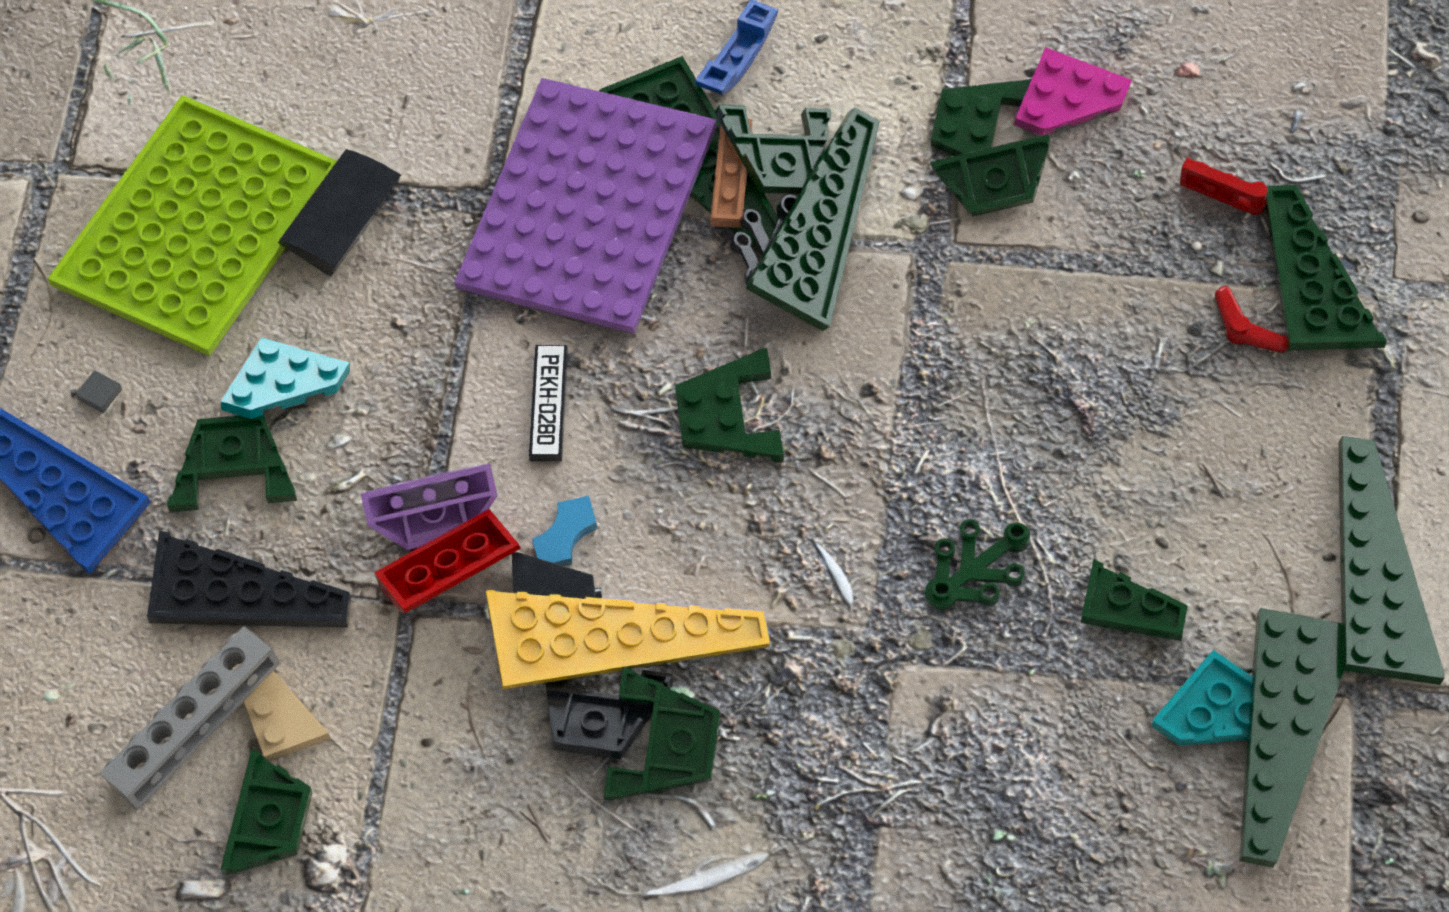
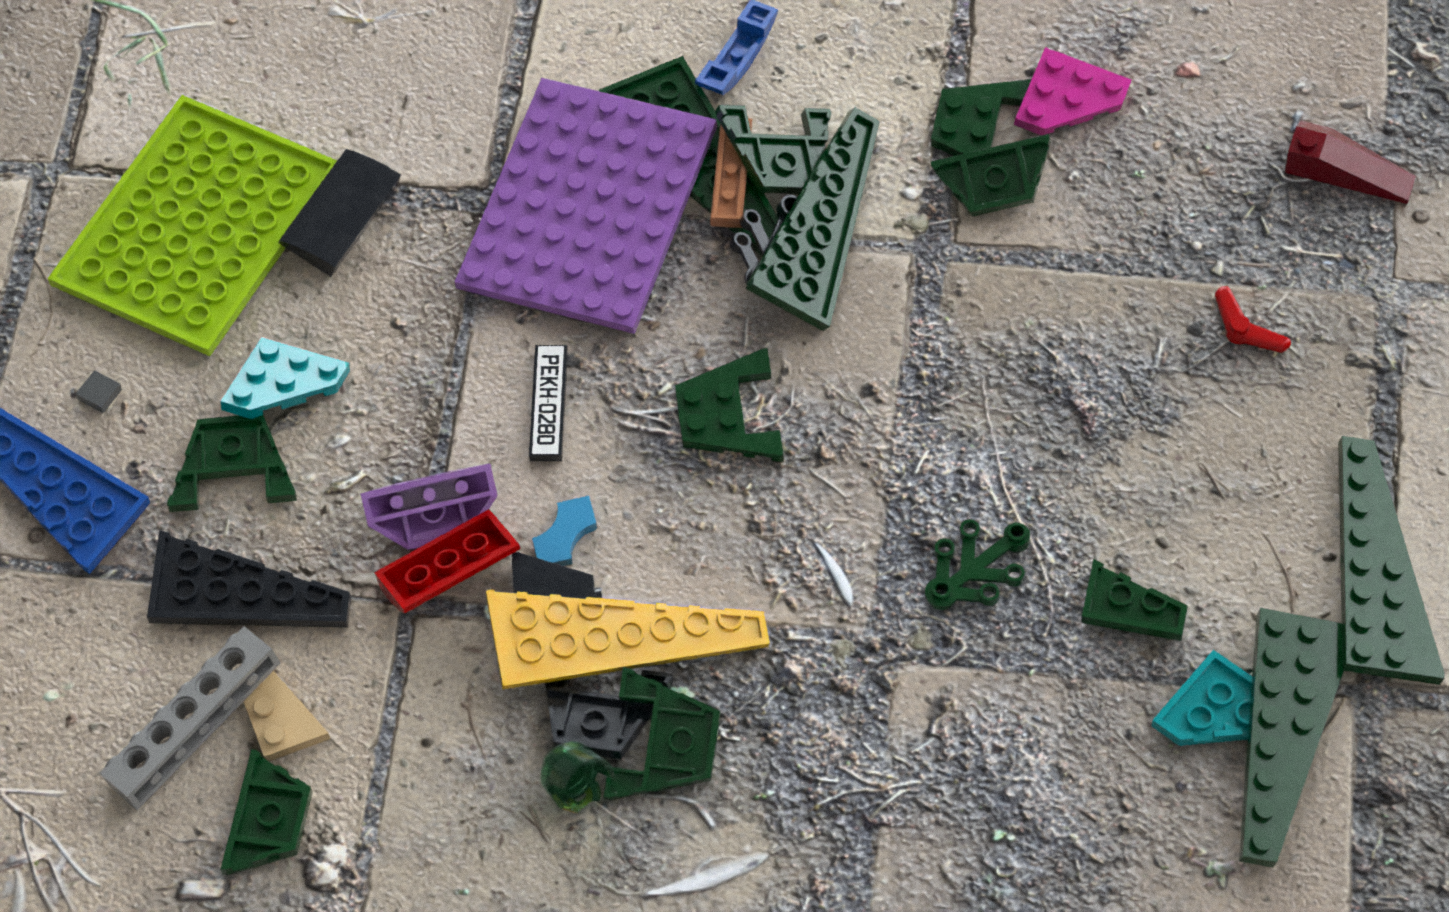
red plate [1180,158,1268,215] -> none
dark green wing [1265,185,1387,351] -> none
none -> clear green helmet [541,741,614,813]
none -> wedge [1285,120,1416,204]

